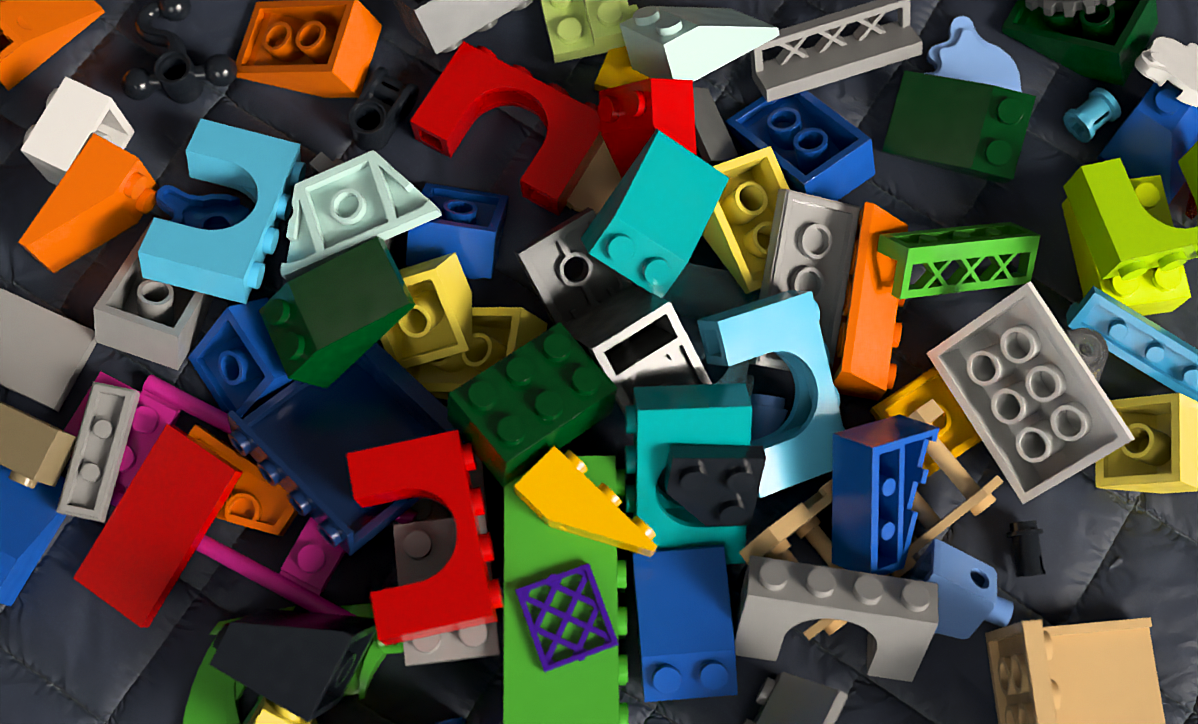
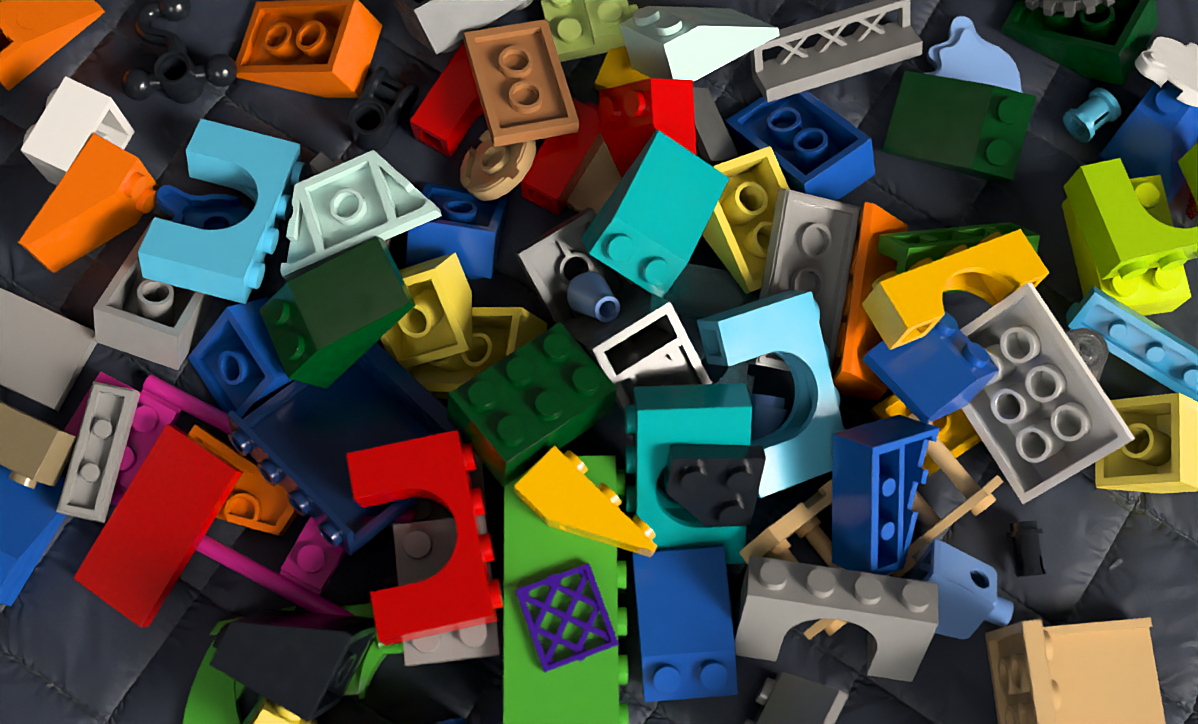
none -> tan tile [460,130,536,201]
none -> medium nougat plate [464,19,579,147]
none -> medium blue cone [567,272,620,322]
none -> yellow arch [861,229,1049,350]
none -> blue slope [862,311,999,425]

